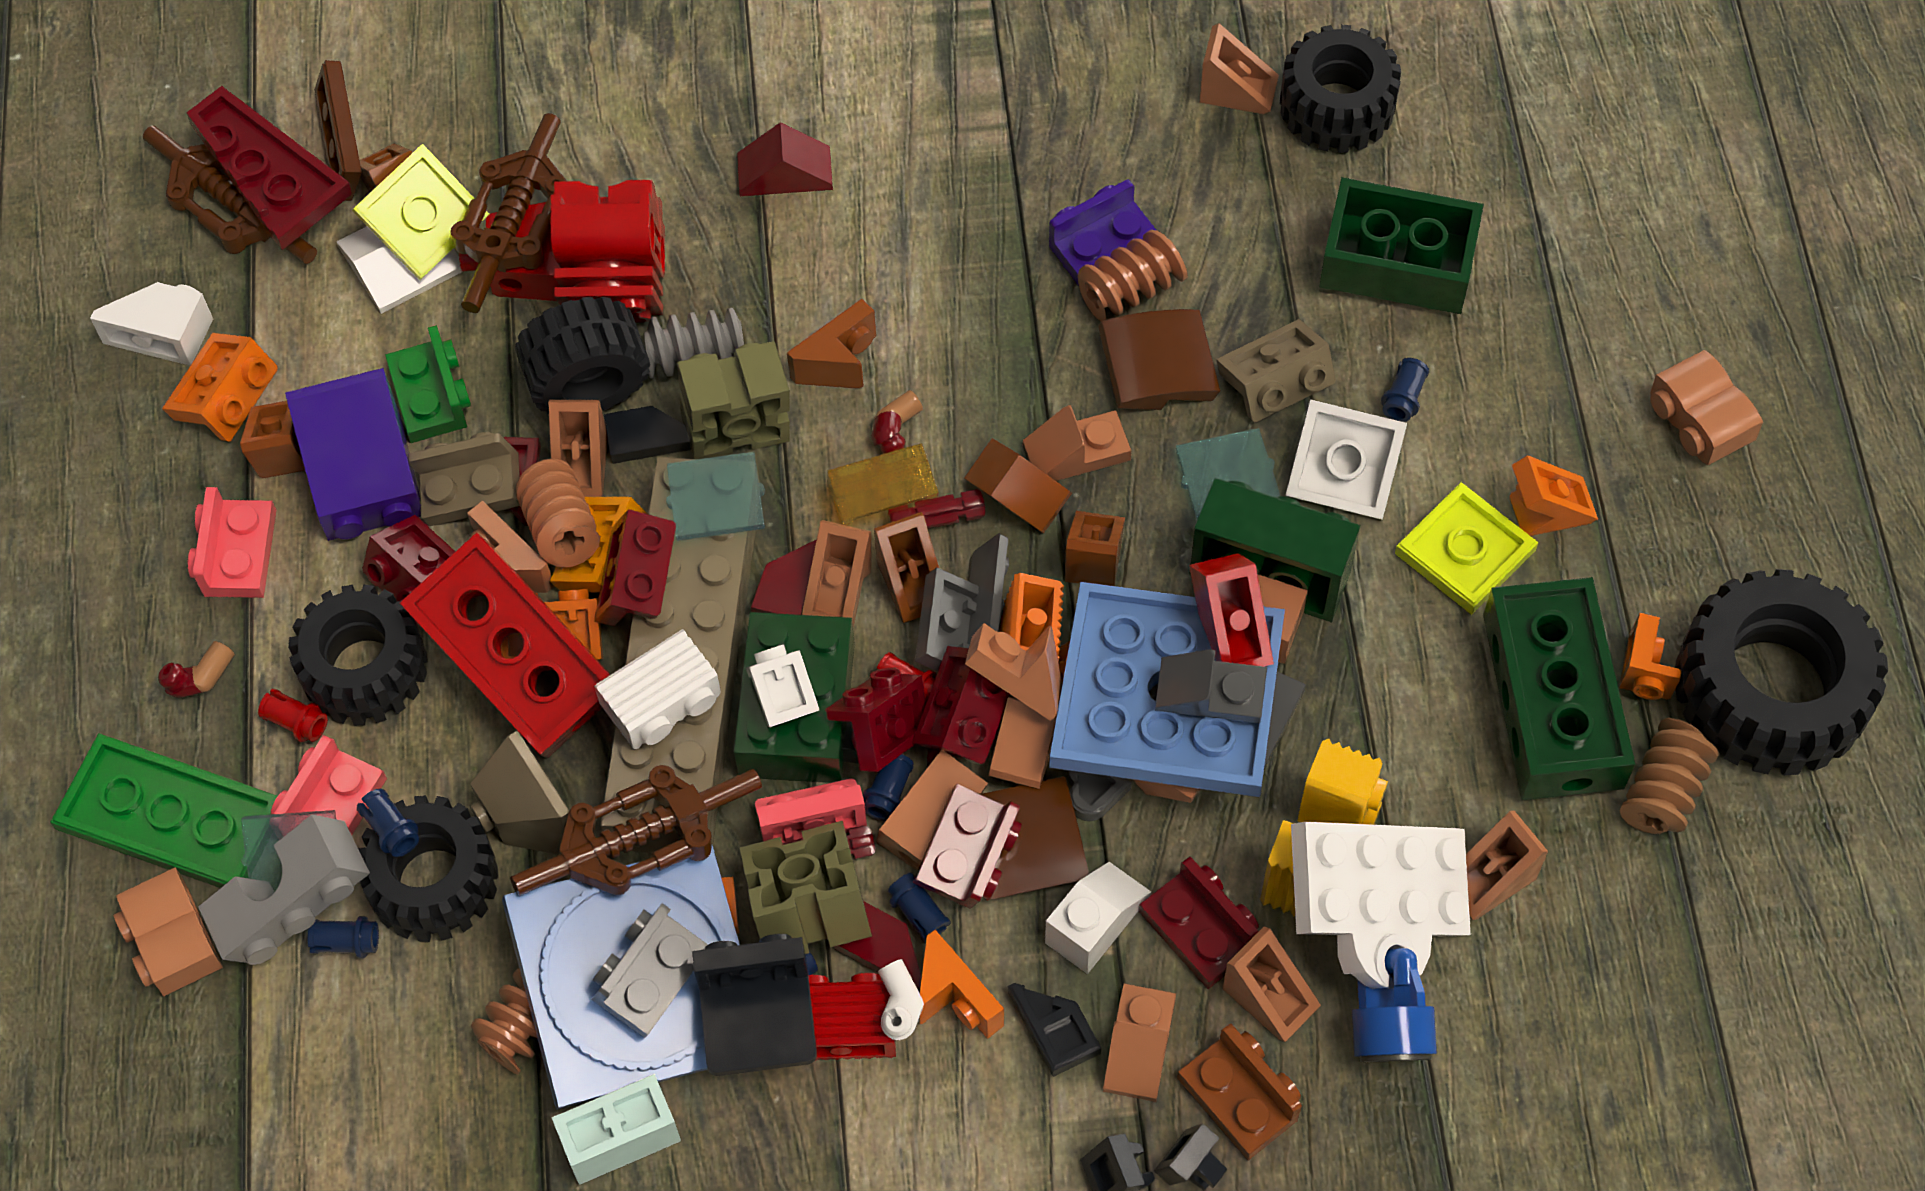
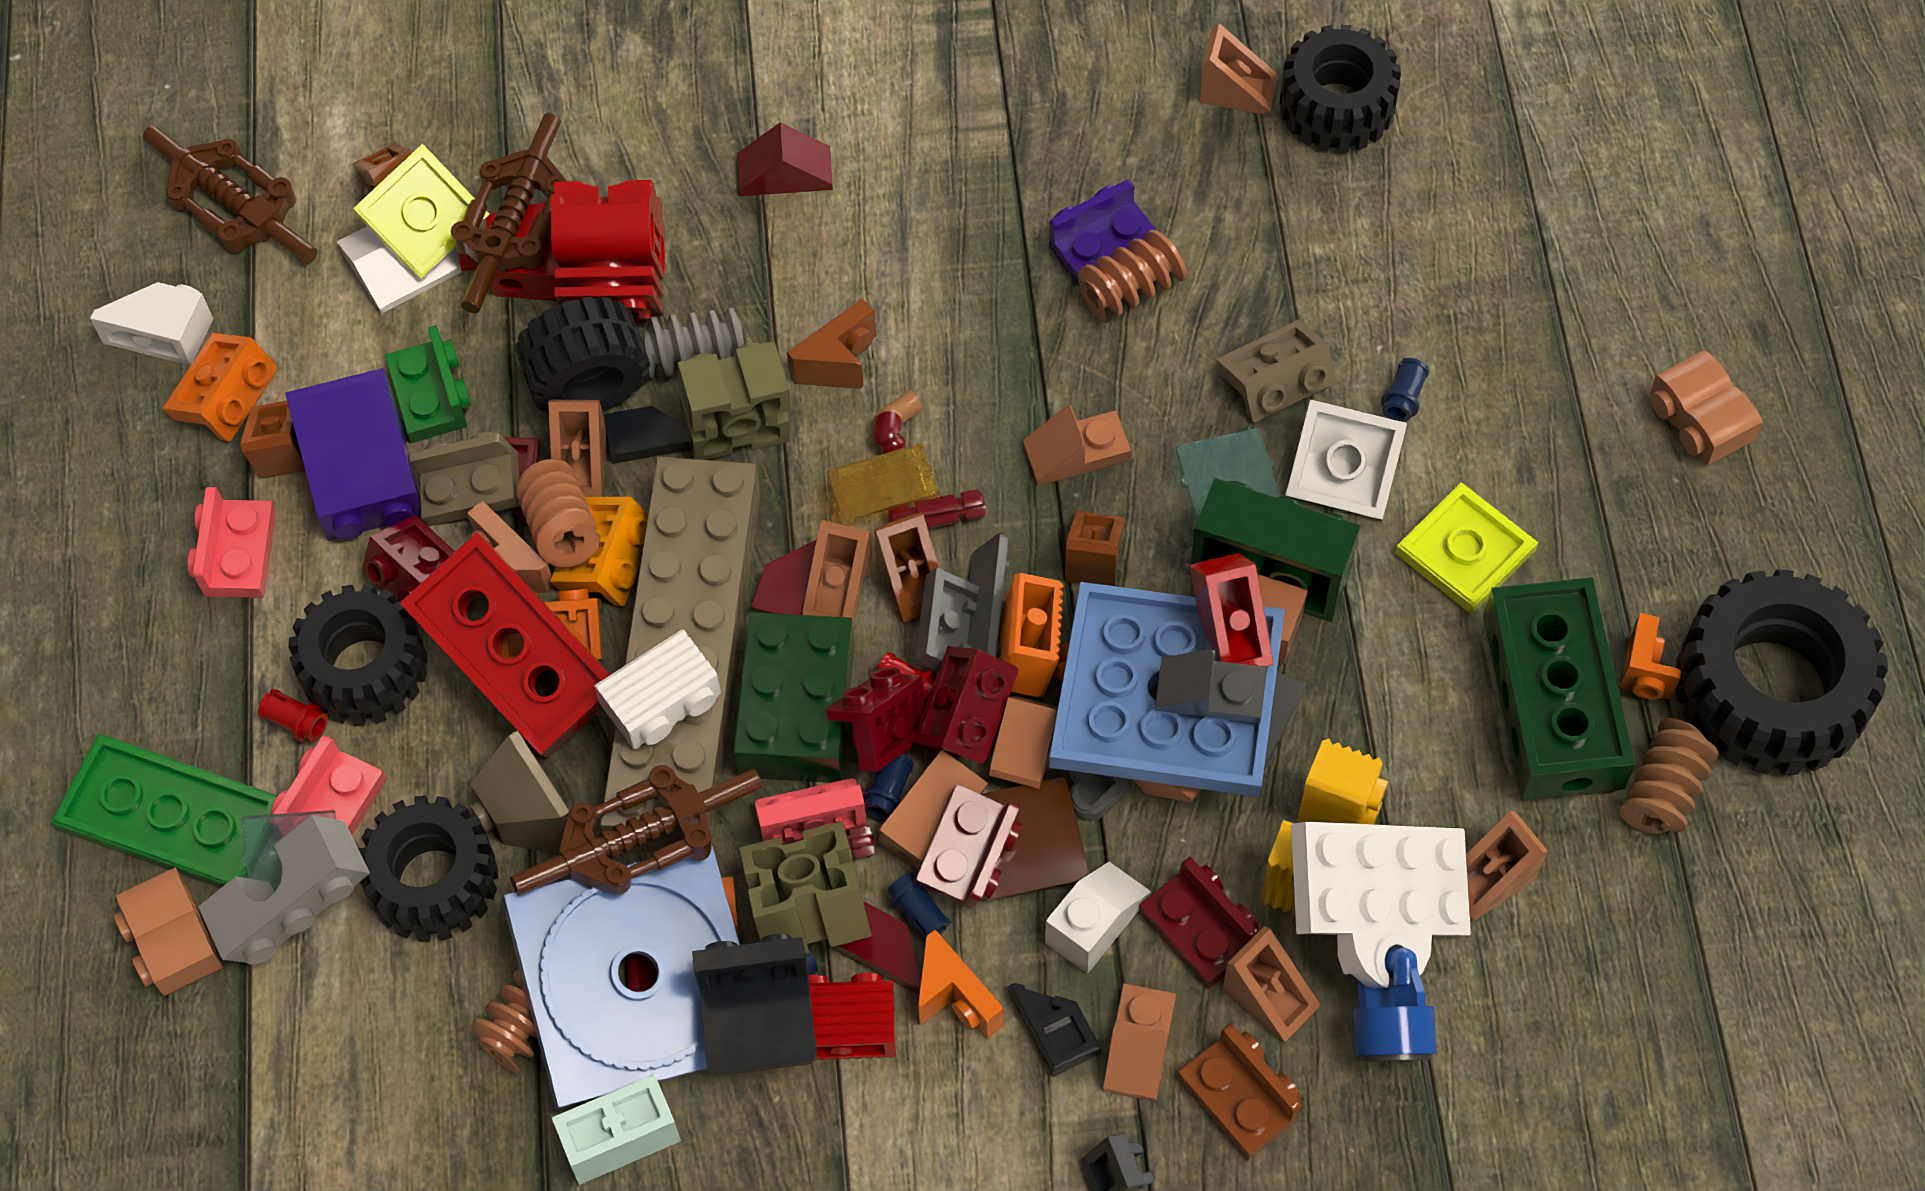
arm [158,641,235,698] -> none
dark red wing [186,86,352,250] -> none
dark blue pin [308,916,379,959] -> none
reddish brown tile [314,60,362,201] -> none
dark blue pin [357,788,419,857] -> none
bracket [591,903,708,1038] -> none
dark red bracket [594,509,676,626] -> none
clear light blue piece [666,452,765,541] -> none
white bracket [746,644,819,727] -> none
white arm [878,959,924,1040] -> none
dark orange slope [964,438,1072,533] -> none
nougat slope [965,623,1062,721] -> none
reddish brown slope [1098,309,1220,410] -> none
black tile [1154,1123,1227,1190] -> none
dark green brick [1319,177,1484,314] -> none
orange slope [1510,455,1598,536] -> none

